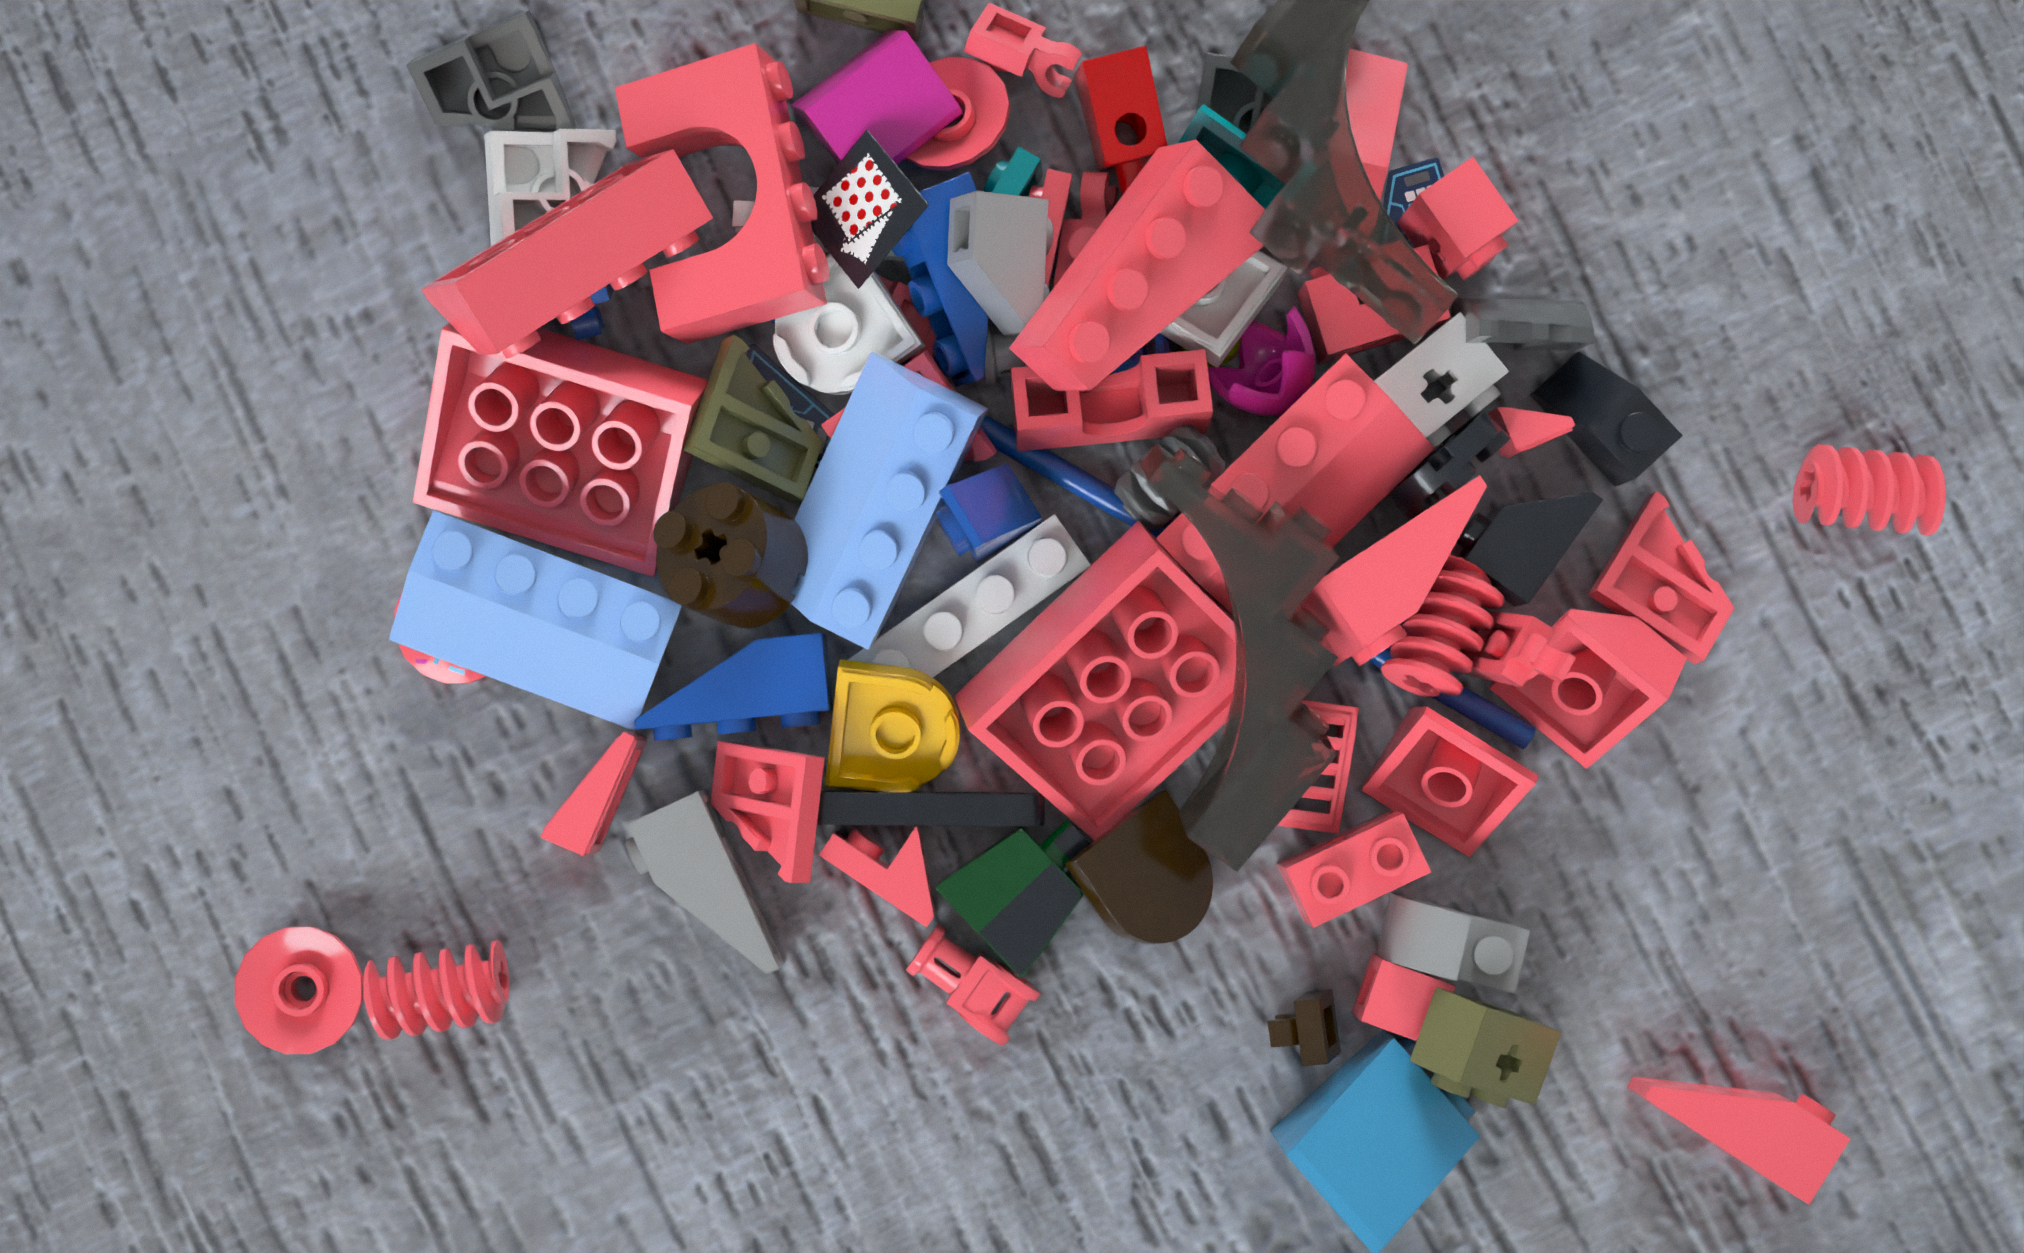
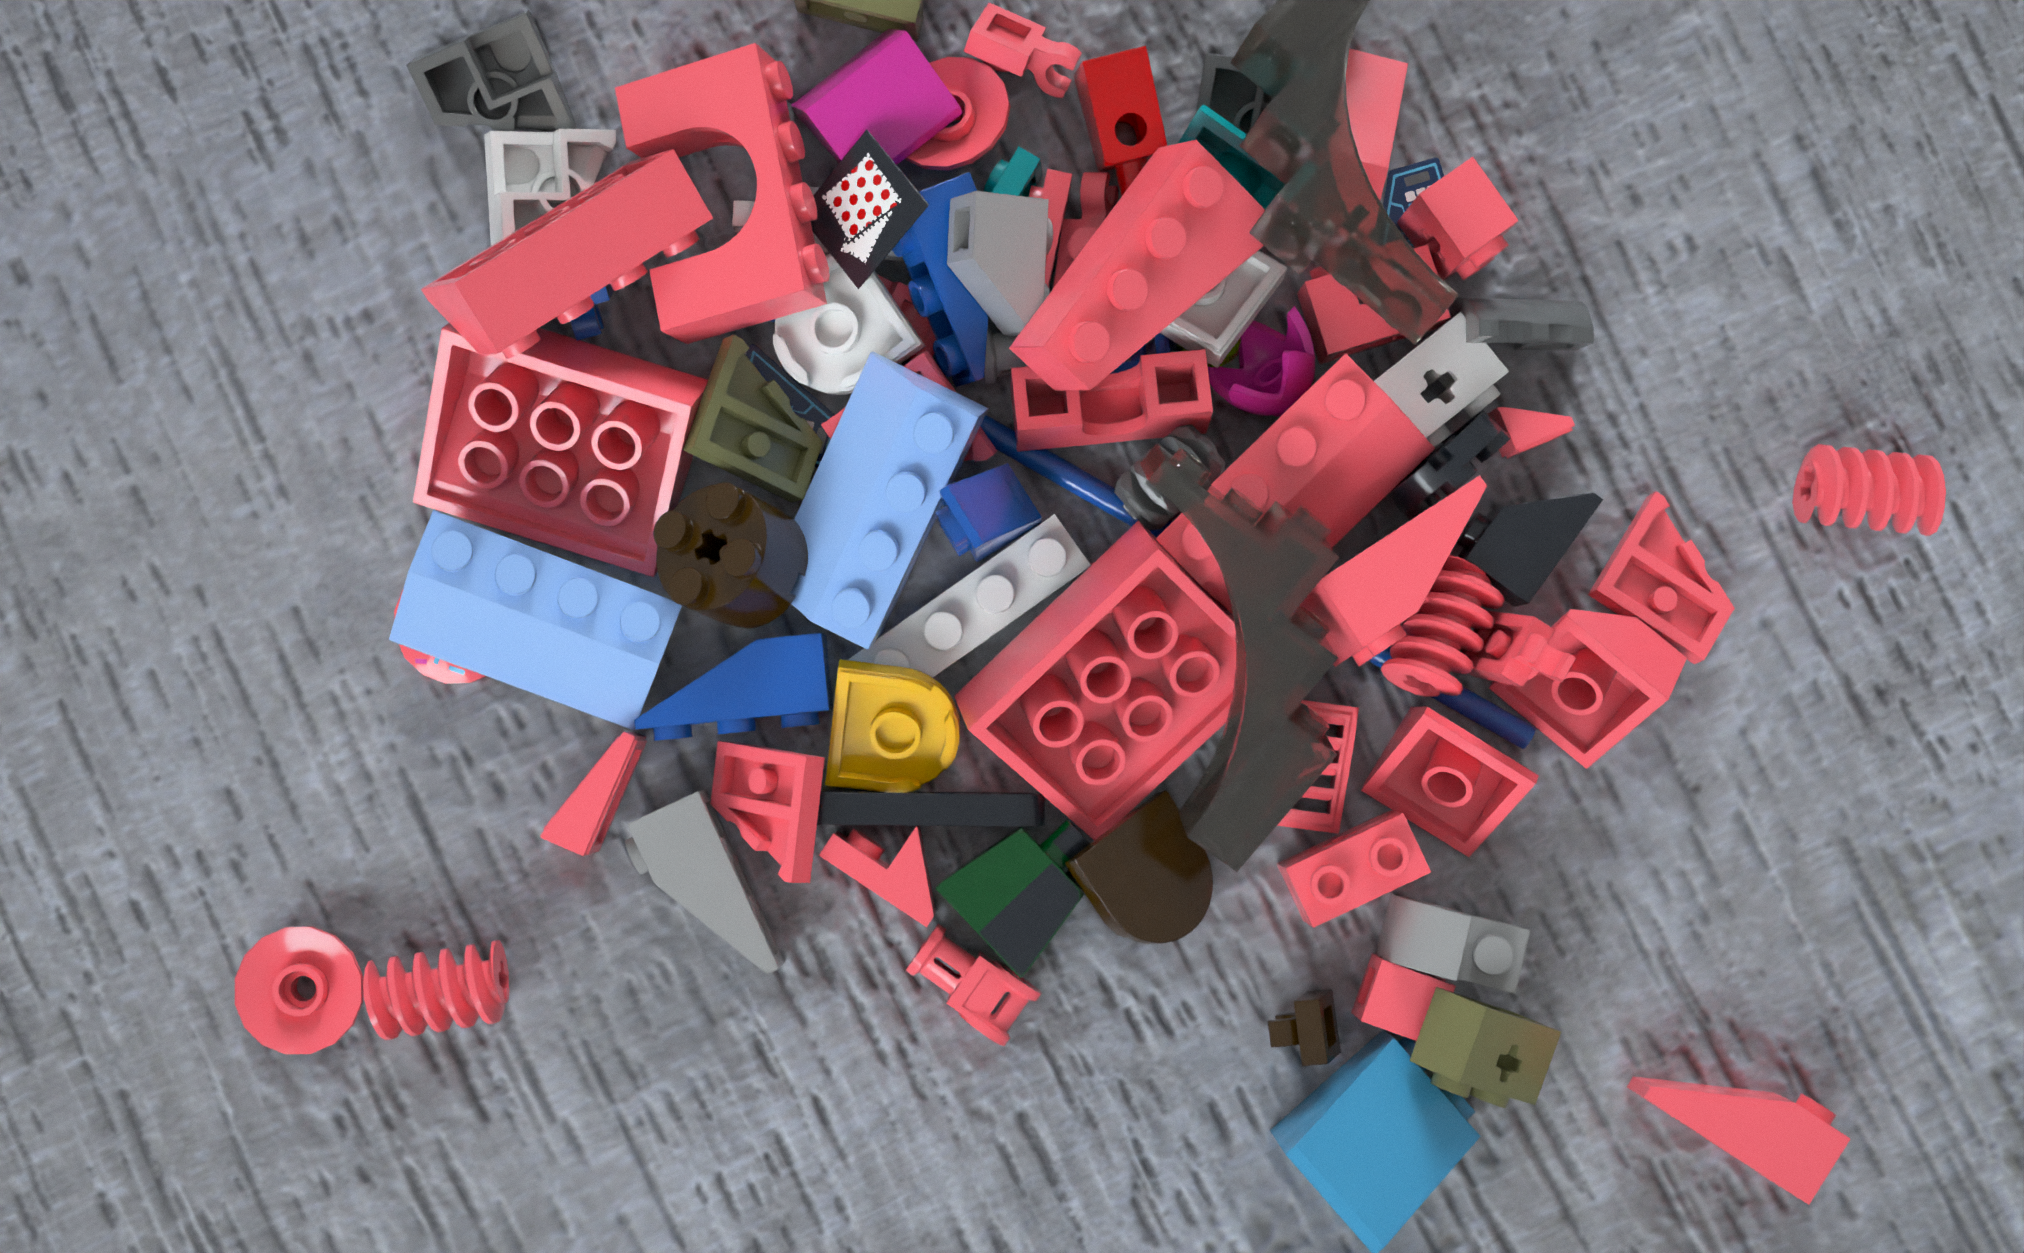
black slope [1530,351,1683,487] -> none

